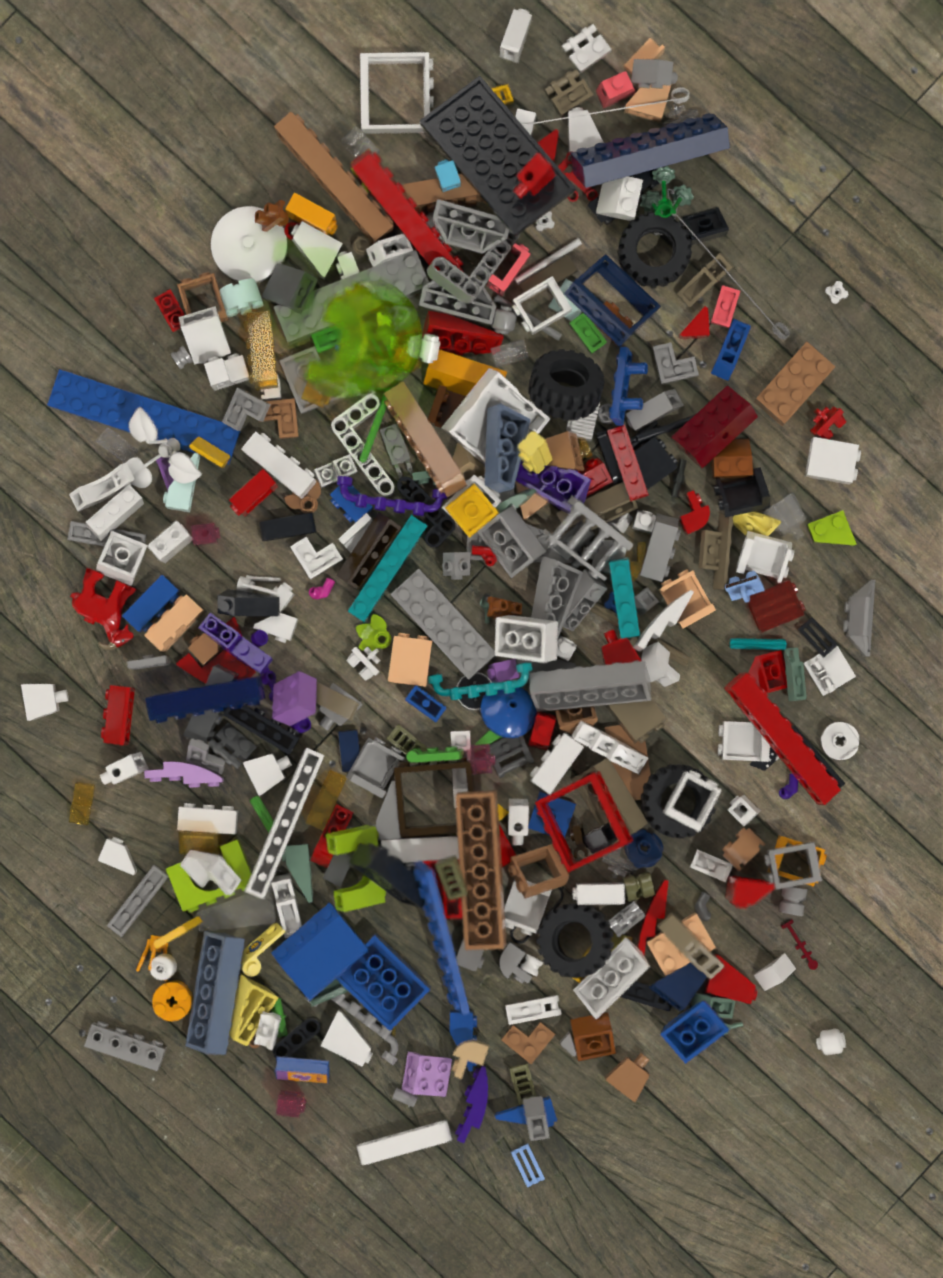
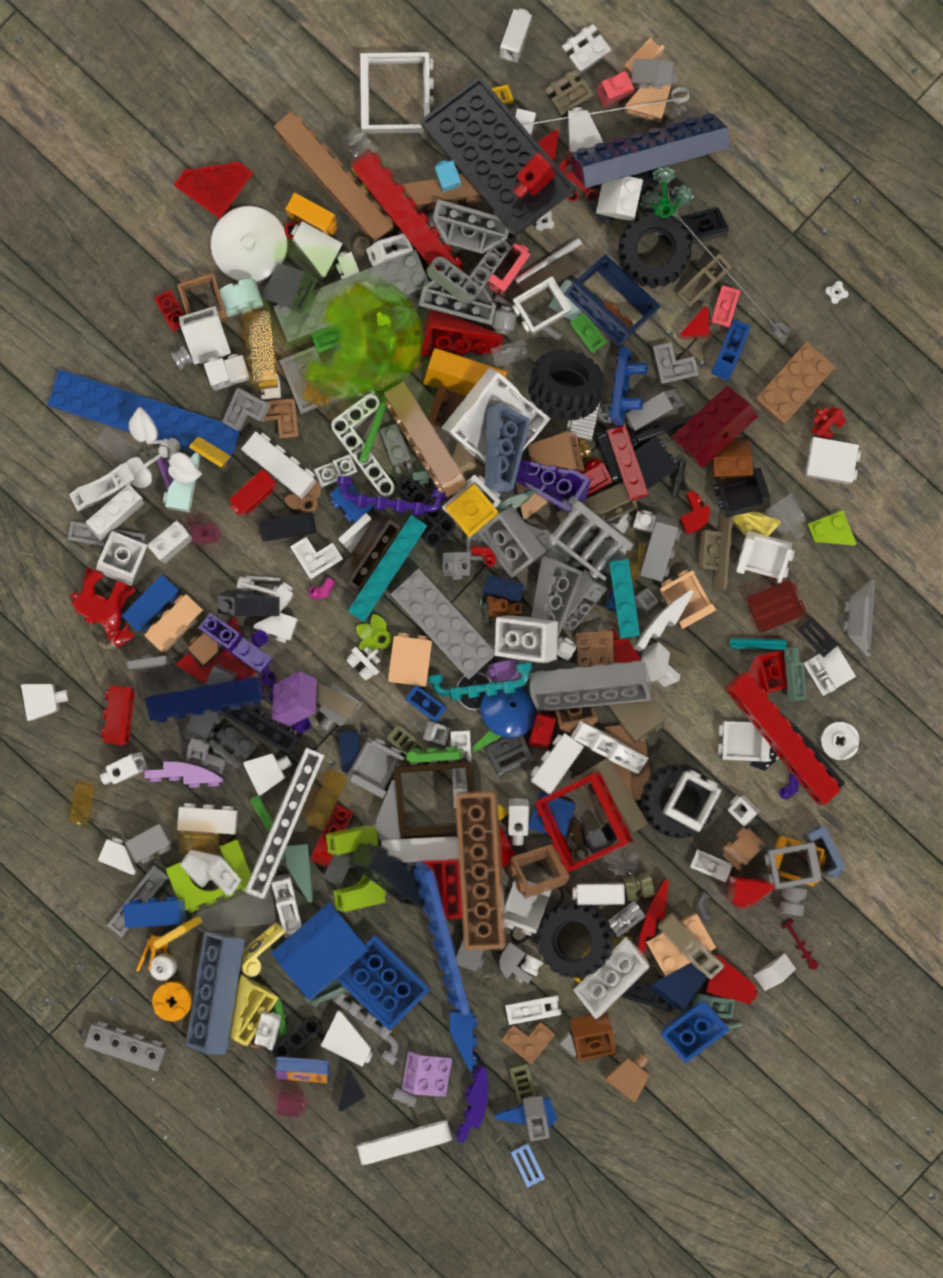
dark orange hips [255,200,289,232] -> none
white brick [418,334,440,363] -> none
olive slope [435,855,468,900] -> none
tan brick [452,1040,489,1079] -> none
clear pink brick [470,744,496,774] -> none
light yellow brick [518,431,552,474] -> none
dark blue plate [624,829,664,868] -> none
light blue hips [725,571,765,603] -> none
white head [816,1029,846,1055] -> none
none -> blue brick [123,896,186,928]
none -> light grey brick [125,823,175,864]
none -> red plate [173,161,254,219]
none -> black slope [338,1070,366,1112]
none -> white slope [423,721,451,746]
none -> dark blue brick [483,574,524,603]
none -> medium nougat hinge [576,631,614,668]
none -> sand blue panel [803,825,846,878]

